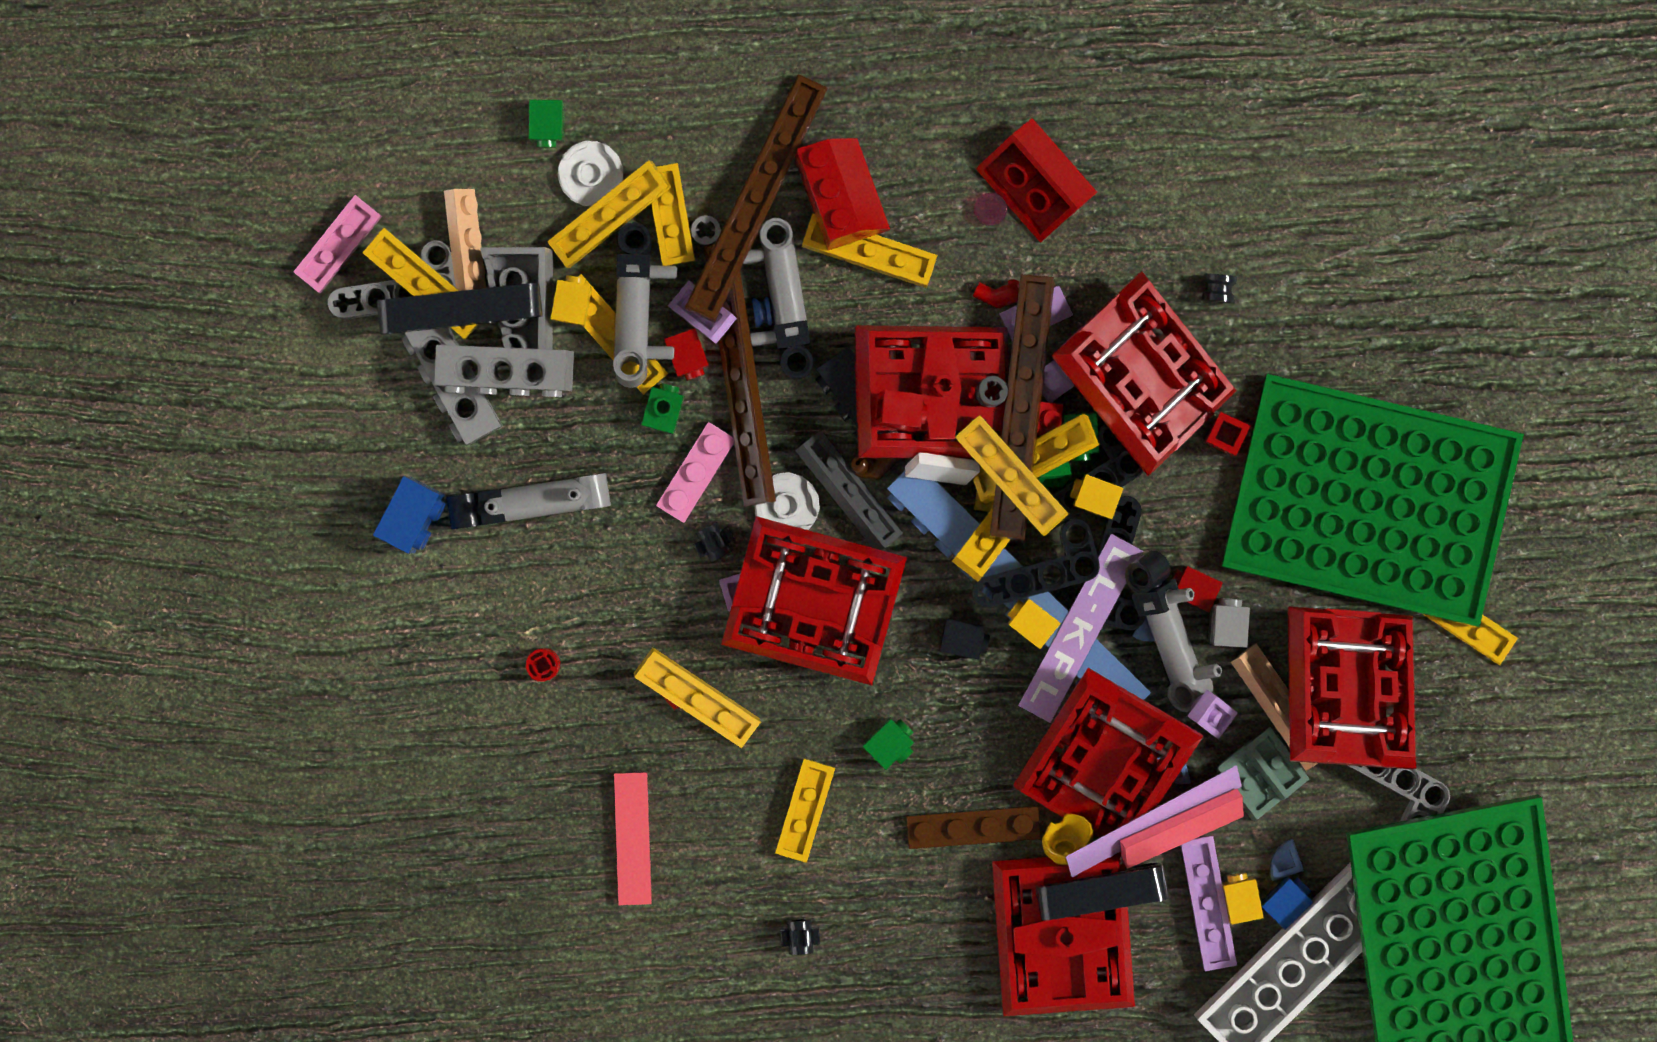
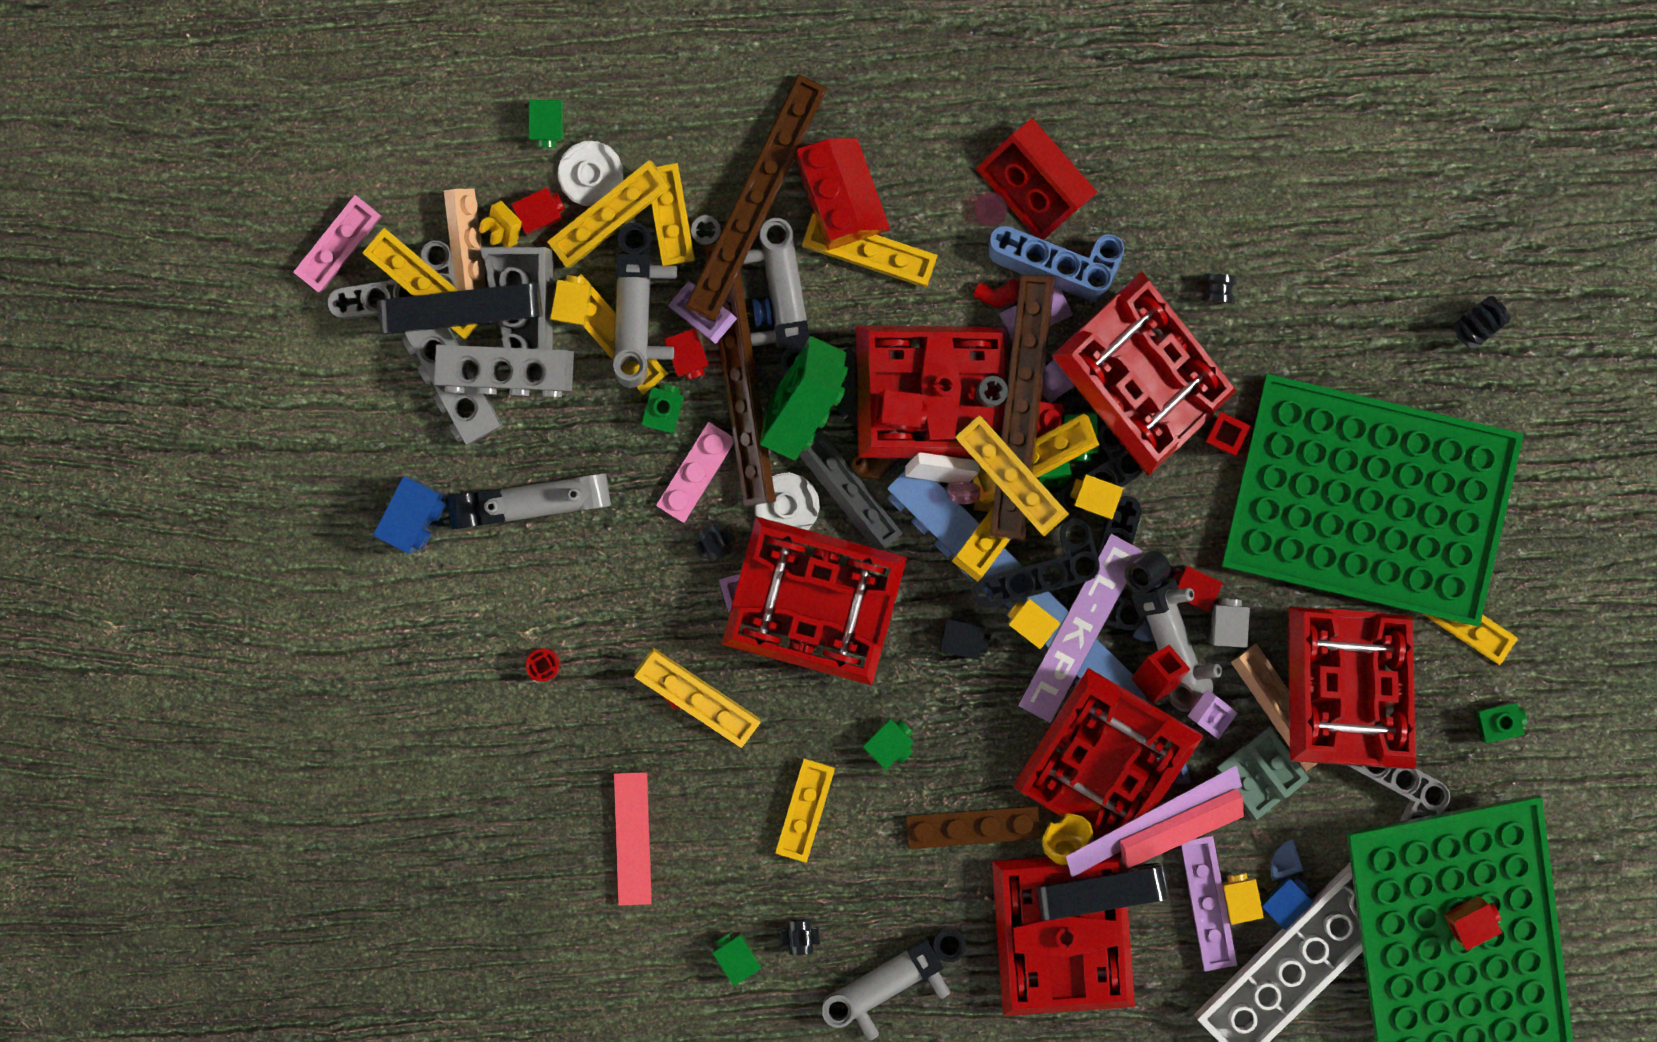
none -> yellow tile [479,201,522,247]
none -> red brick [511,187,566,236]
none -> green brick [712,932,762,986]
none -> green brick [760,336,848,461]
none -> light grey piece [822,926,966,1041]
none -> clear pink tile [947,482,981,504]
none -> medium blue beam [988,226,1124,302]
none -> red brick [1131,644,1191,704]
none -> red brick [1443,896,1502,951]
none -> black gear [1453,296,1511,349]
none -> green brick [1474,701,1528,744]

